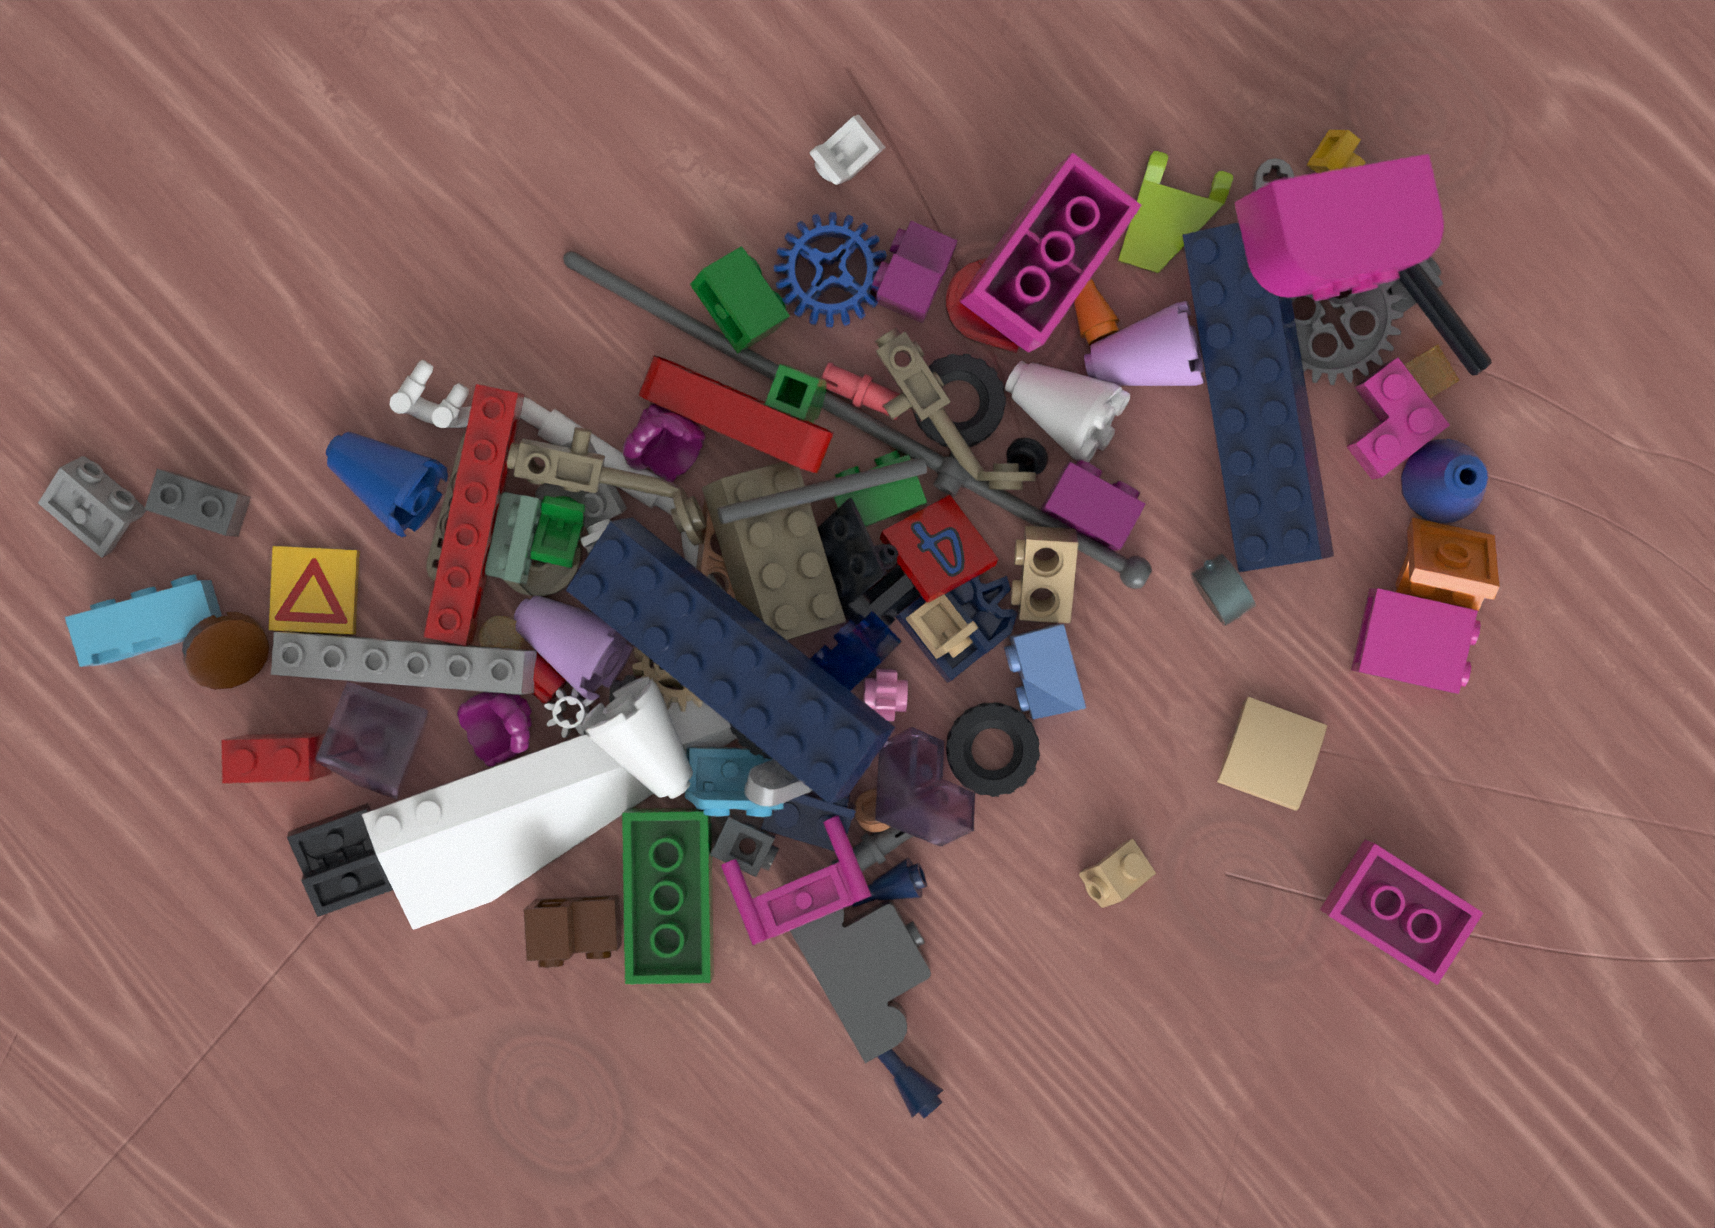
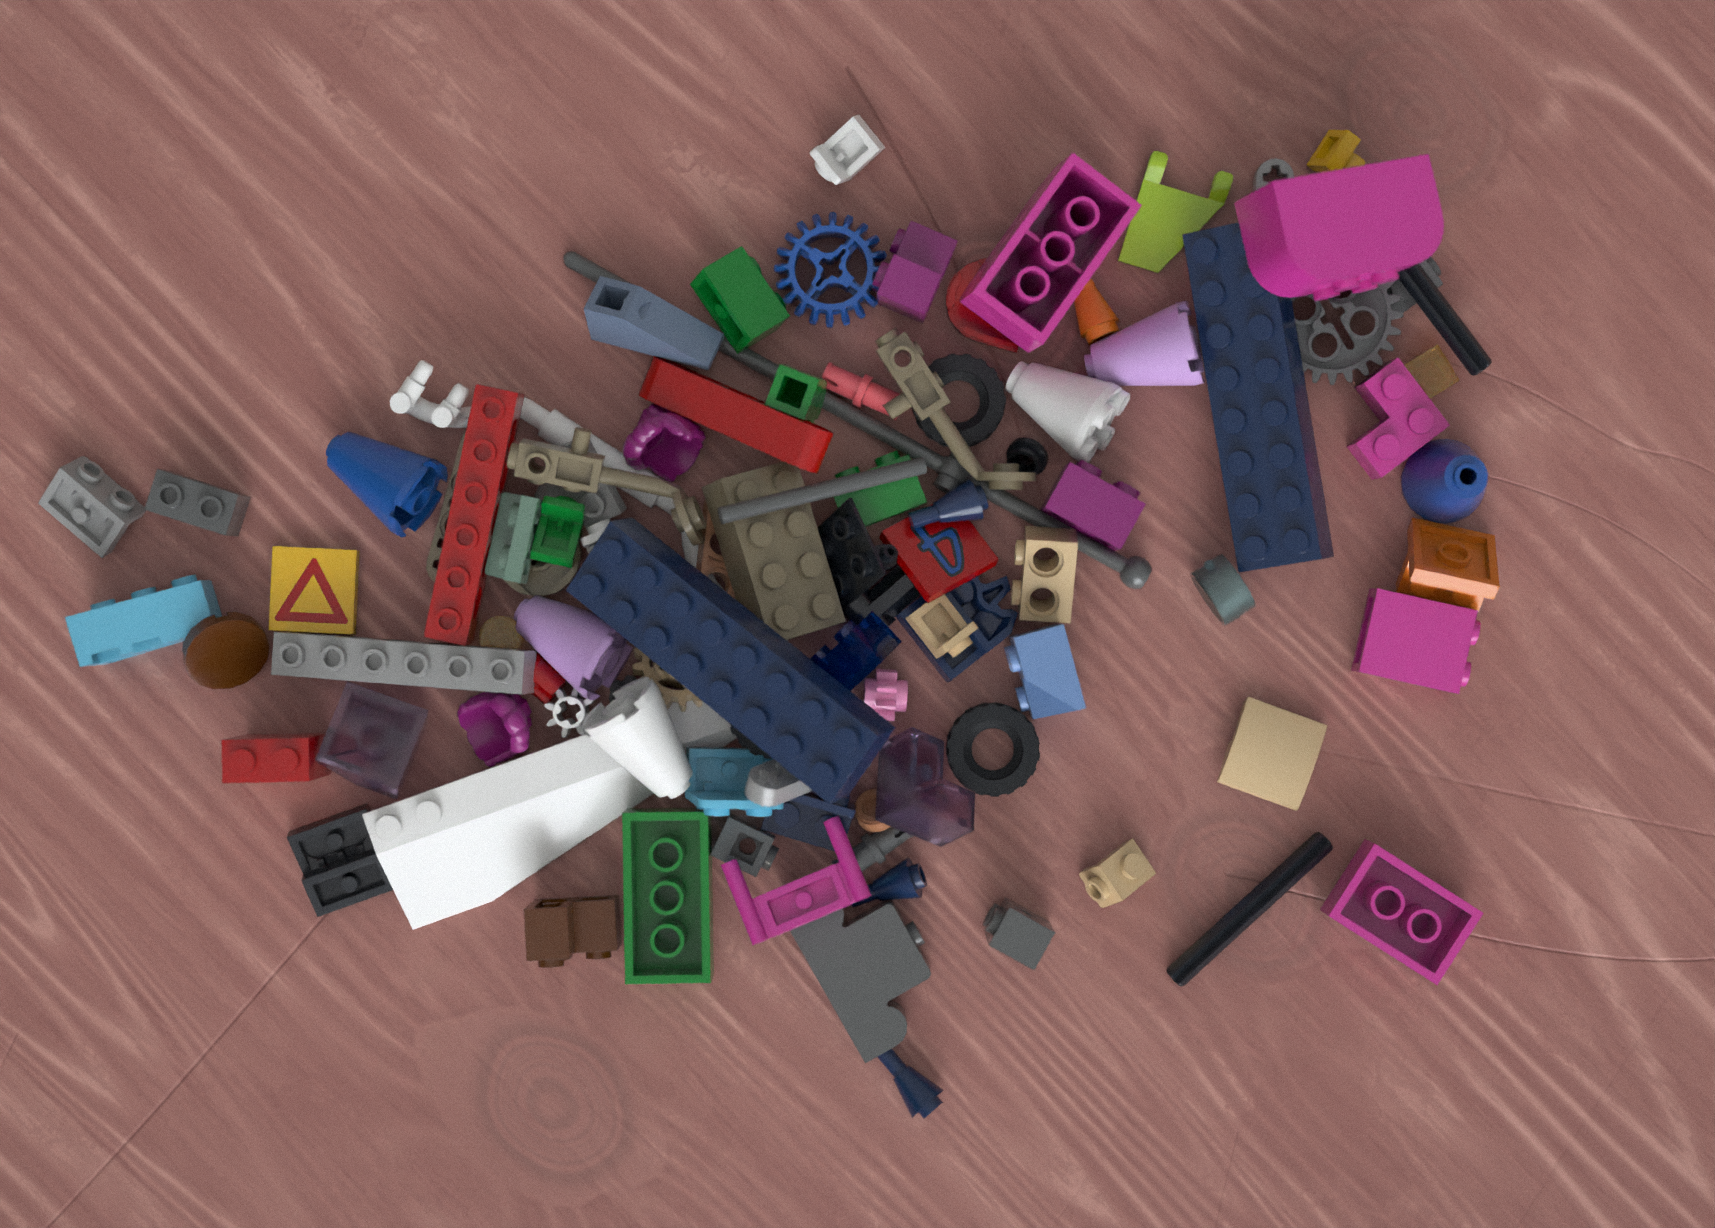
none -> sand blue slope [584,276,724,370]
none -> dark blue cone [908,479,988,529]
none -> dark grey brick [983,897,1055,970]
none -> black axle [1167,832,1333,987]

